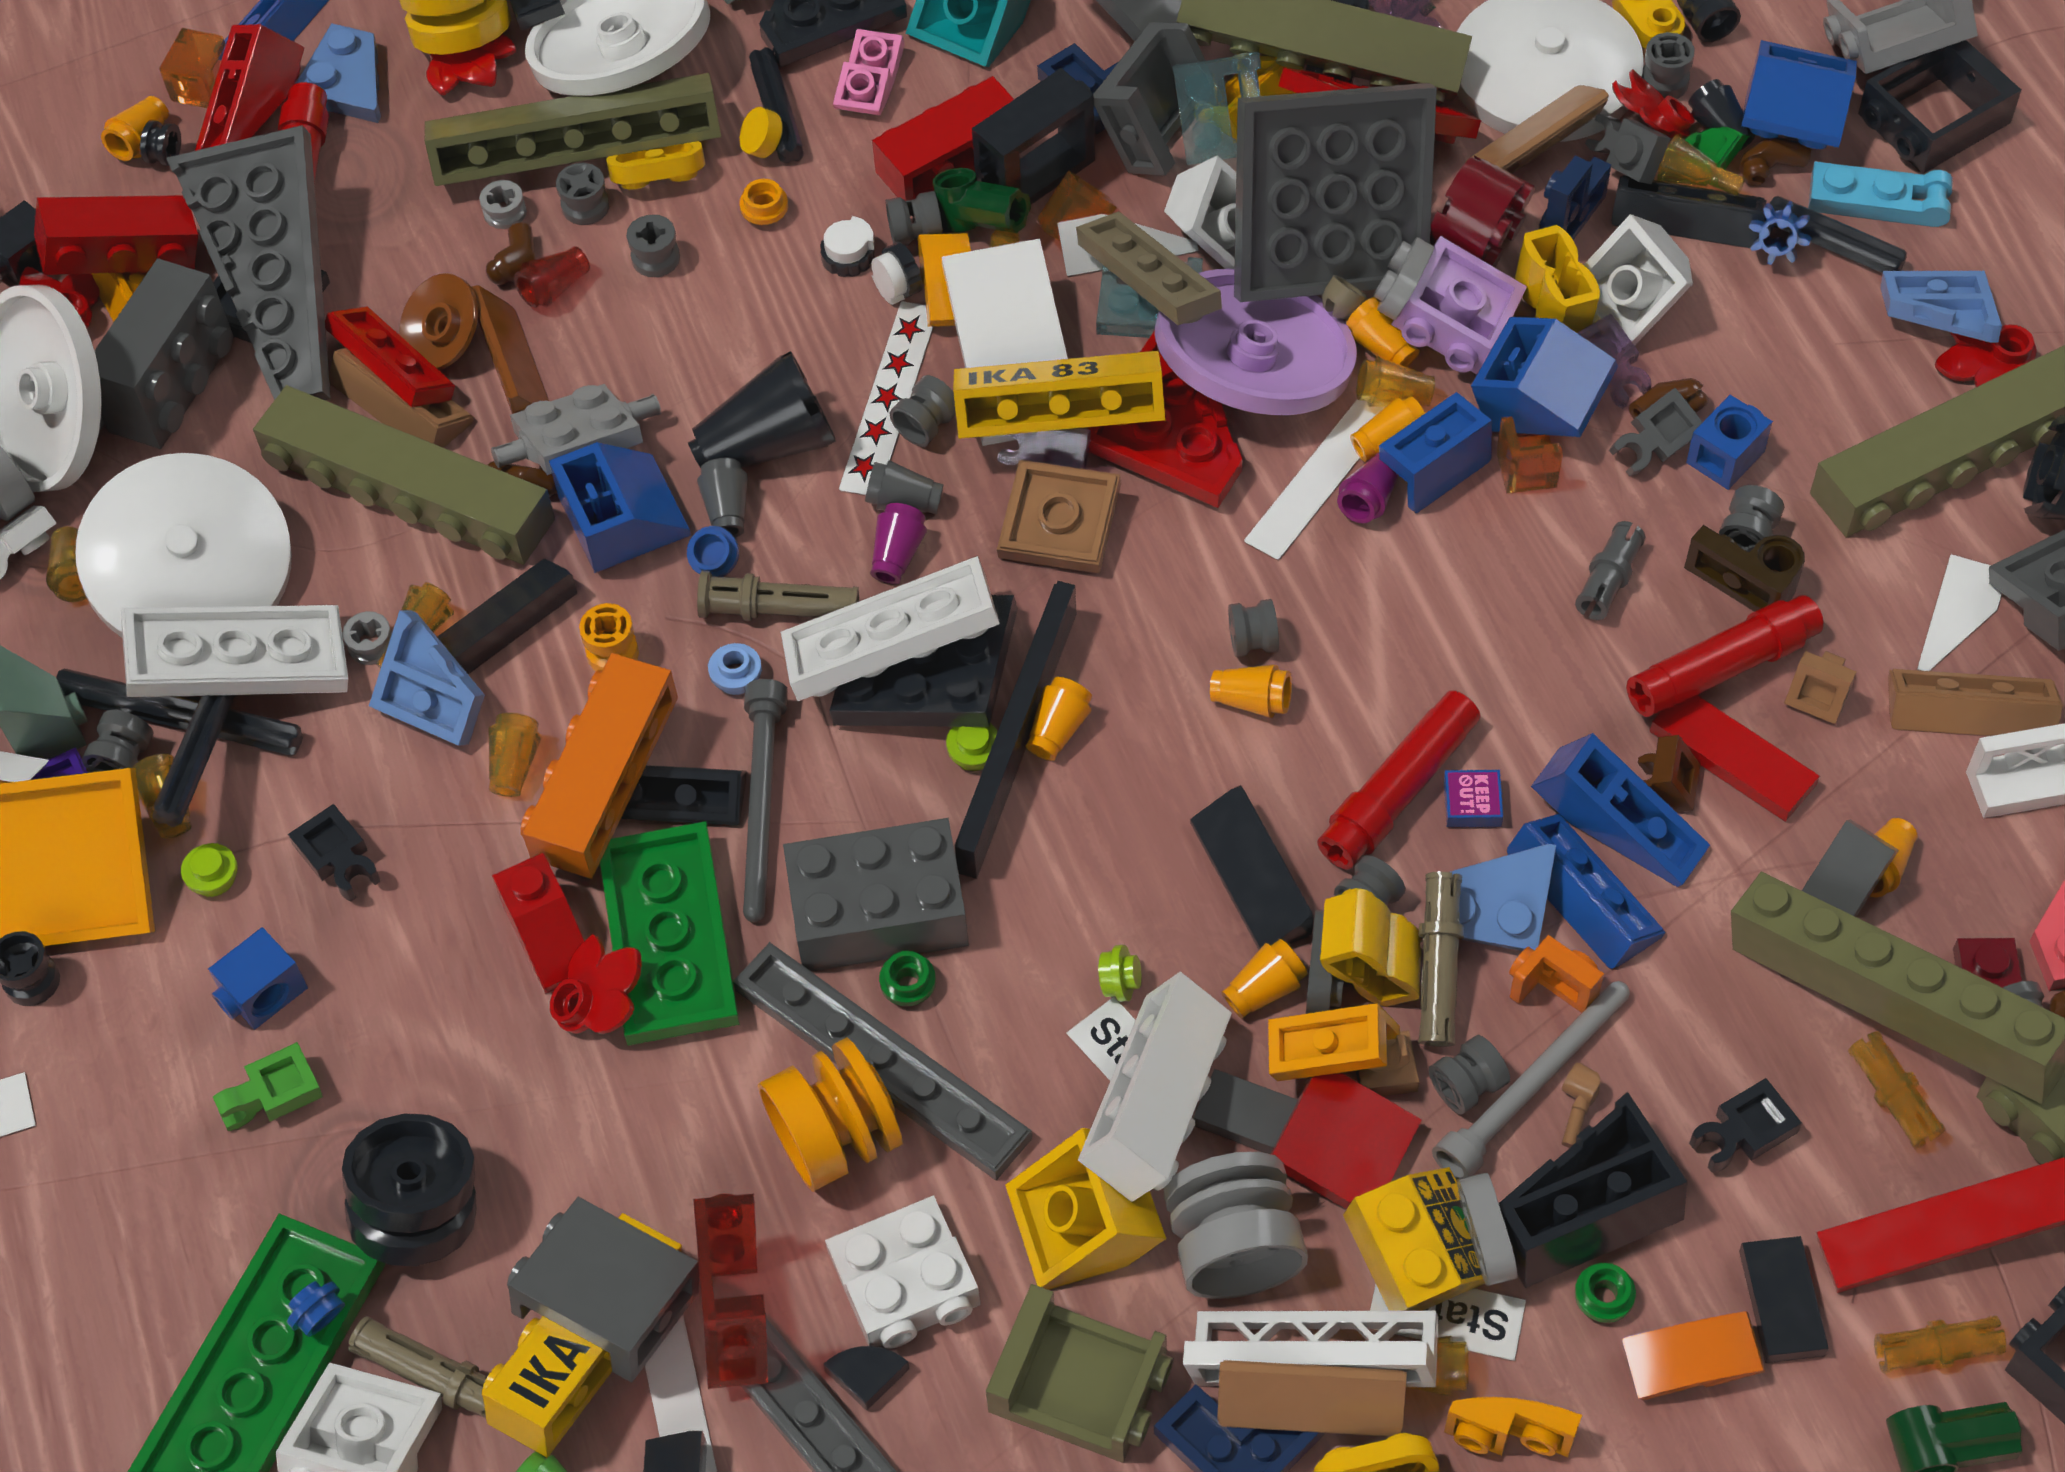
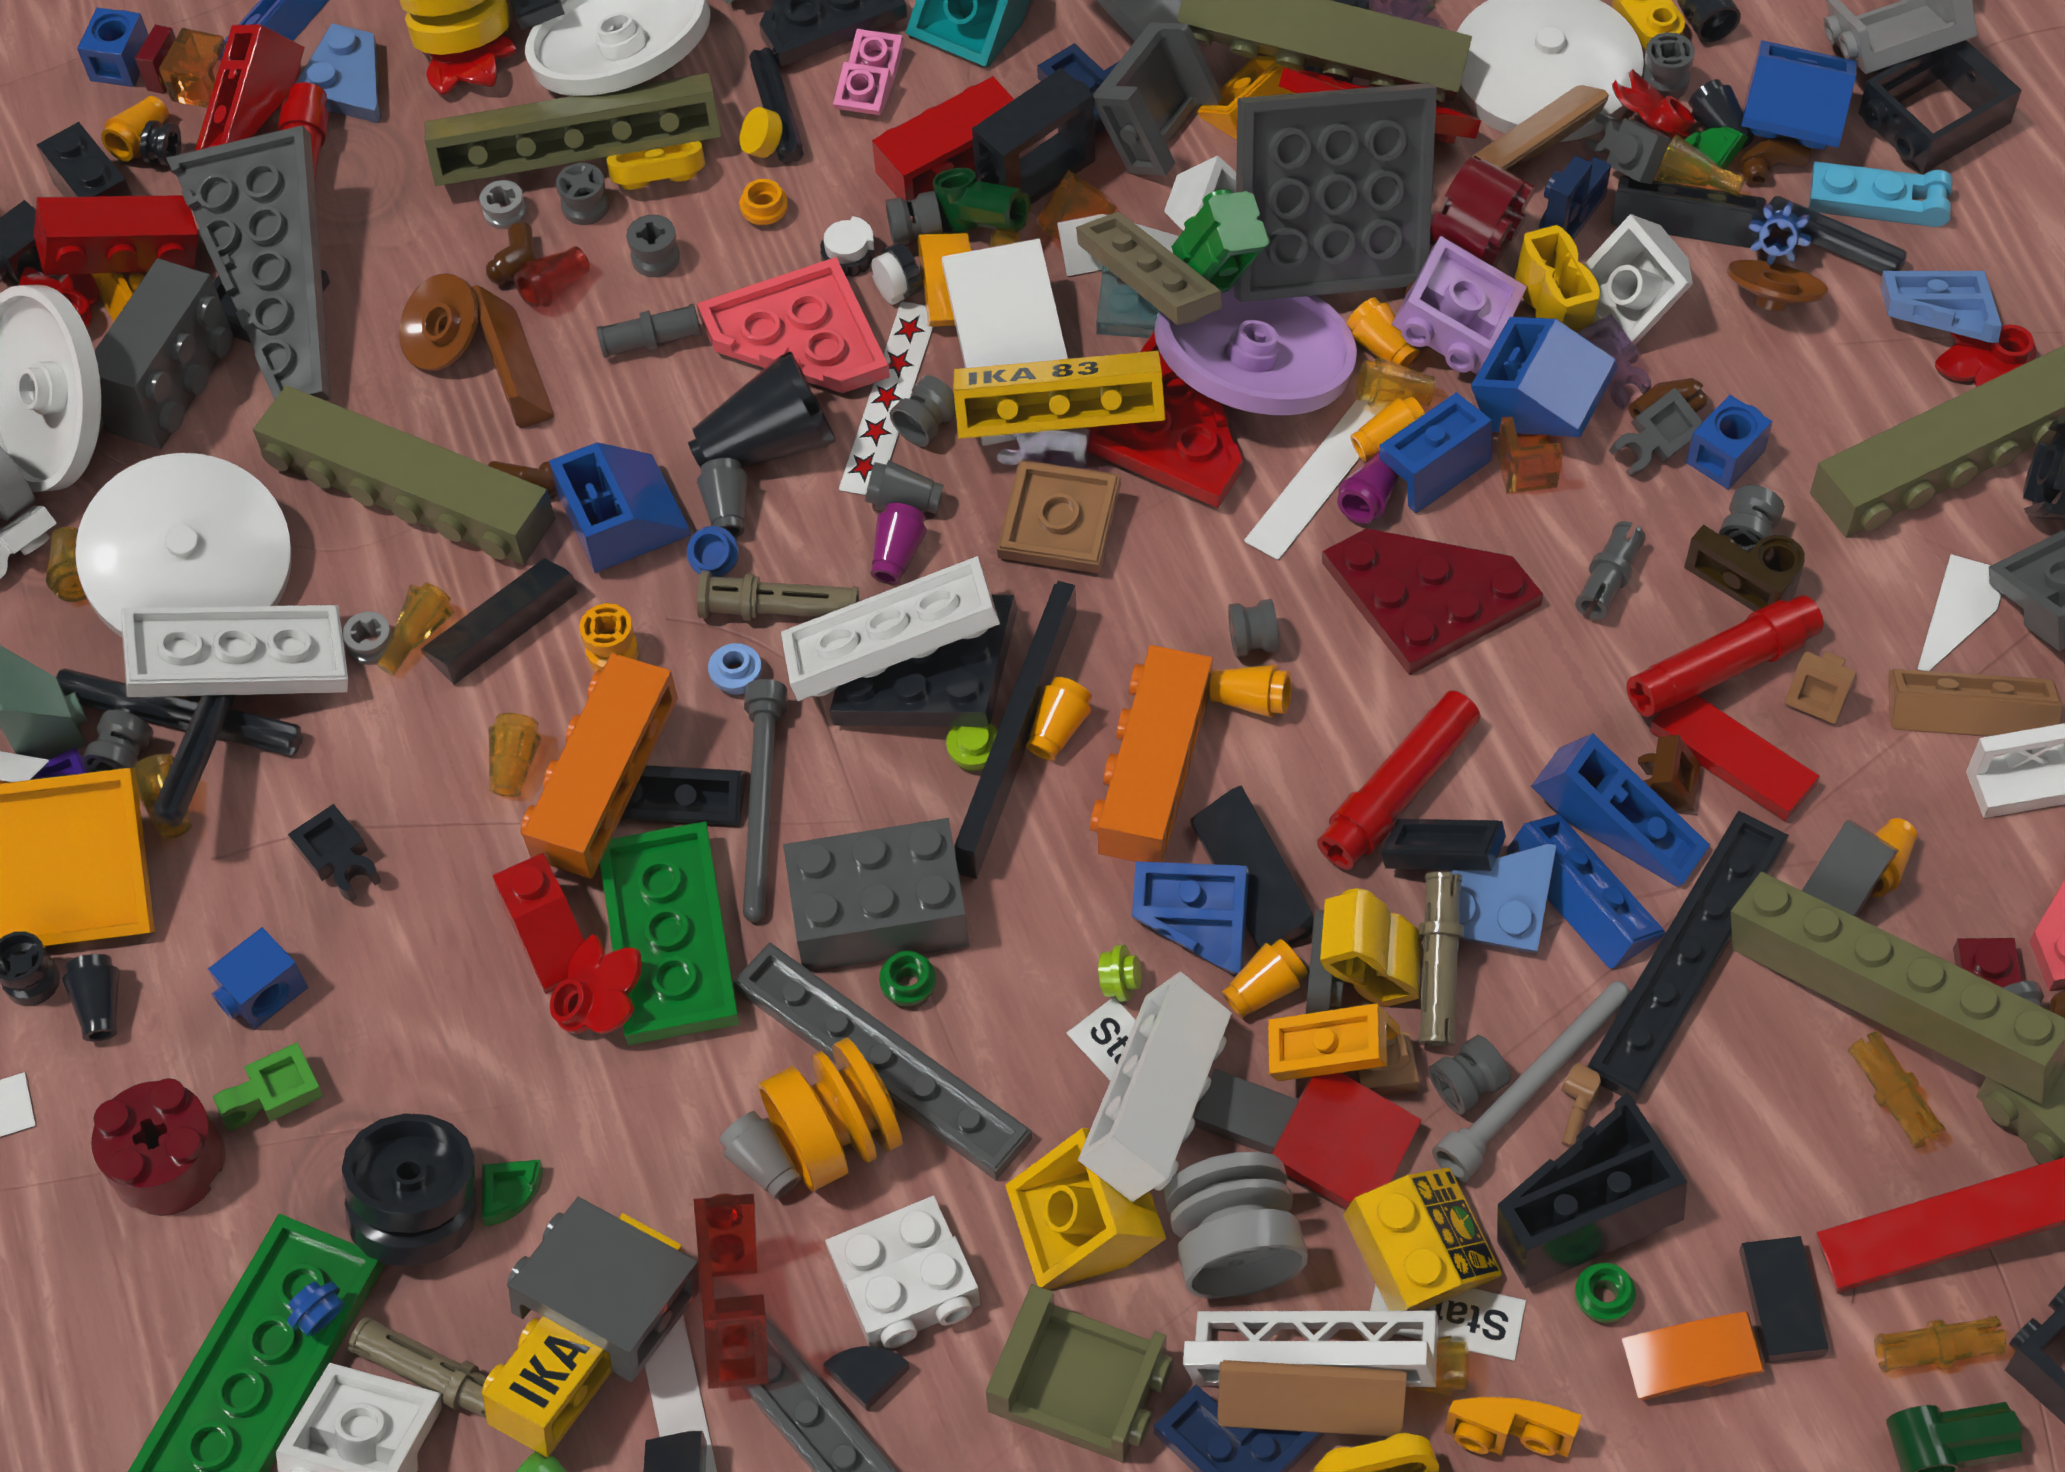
lime plate [181,843,238,897] -> none
red tile [325,306,455,407] -> none
medium nougat slope [329,348,474,448] -> none
medium blue wing [369,610,485,746] -> none
light grey plate [491,384,661,475] -> none
clear light blue plate [1173,52,1261,165] -> none
dark tan hinge [1322,275,1367,319] -> none
dark grey wheel [1334,855,1406,905] -> none
light grey plate [1373,237,1435,320] -> none
tile [1444,770,1503,827] -> none
light grey beam [1457,1172,1517,1286] -> none
orange bracket [1509,935,1604,1013] -> none
black plate [1689,1078,1802,1172] -> none
none -> black brick [36,122,132,197]
none -> black cone [62,954,120,1042]
none -> blue brick [77,7,149,87]
none -> dark red brick [91,1078,225,1216]
none -> dark red plate [135,24,184,94]
none -> green tile [482,1159,543,1226]
none -> dark grey pin [597,304,701,358]
none -> coral plate [697,257,890,393]
none -> light grey cone [719,1111,802,1200]
none -> orange brick [1090,645,1213,862]
none -> blue wing [1132,861,1249,976]
none -> green brick [1171,189,1270,293]
none -> dark red plate [1322,528,1543,675]
none -> black tile [1381,819,1506,871]
none -> black tile [1587,810,1789,1103]
none -> dark orange dish [1727,260,1828,311]

